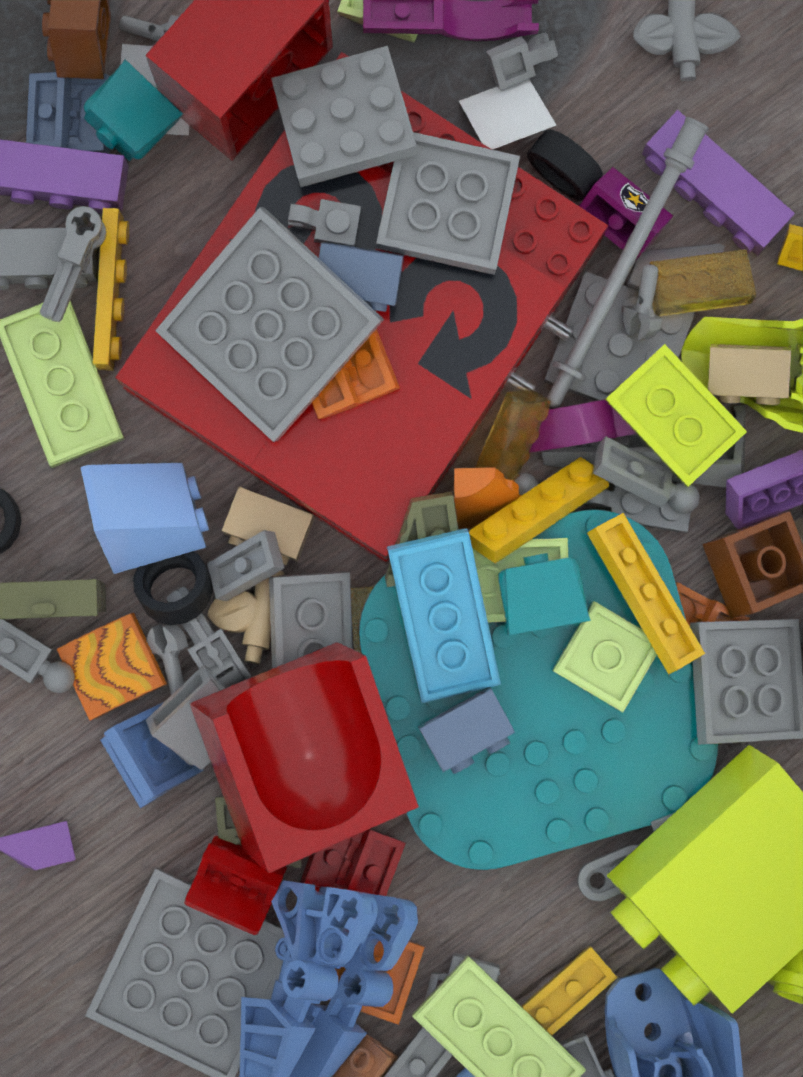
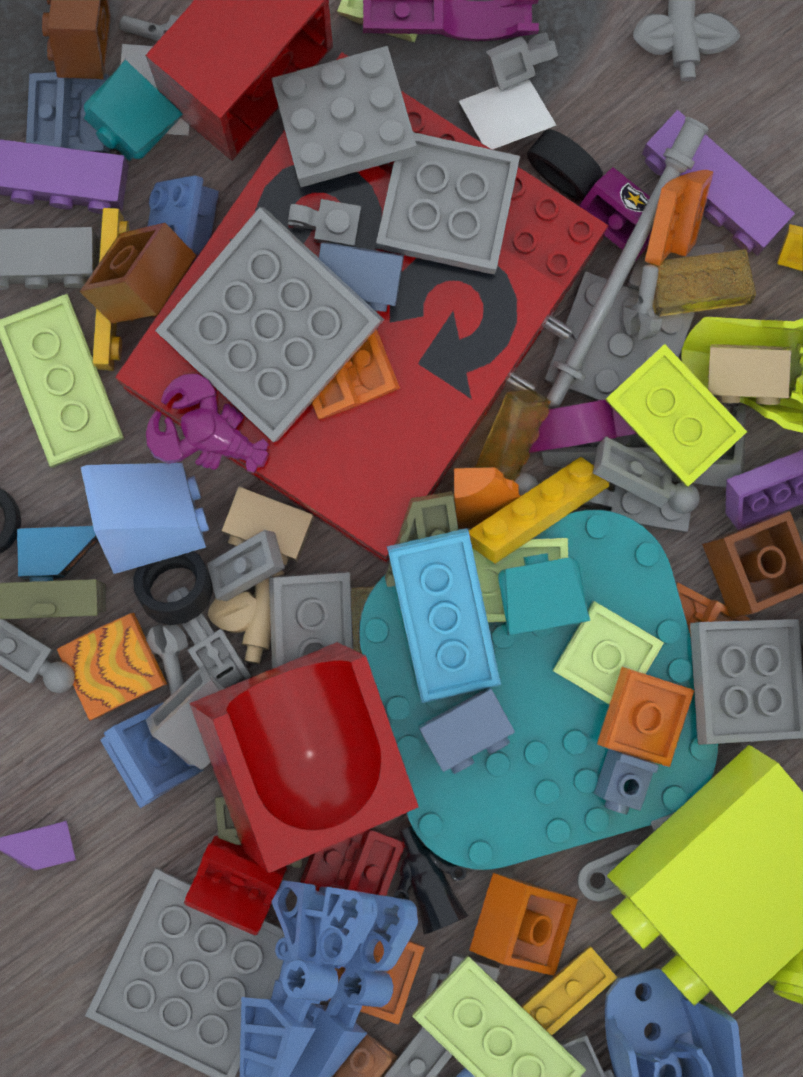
light grey connector [40,206,107,322] -> none
yellow plate [587,513,705,674] -> none
none -> dark azure slope [17,526,98,582]
none -> dark orange brick [79,222,197,323]
none -> magenta animal [145,374,269,473]
none -> medium blue bracket [147,175,219,266]
none -> black piece [393,826,469,935]
none -> orange slope [469,873,578,976]
none -> sand blue brick [594,749,659,815]
none -> orange plate [597,667,694,767]
none -> orange slope [645,170,713,266]

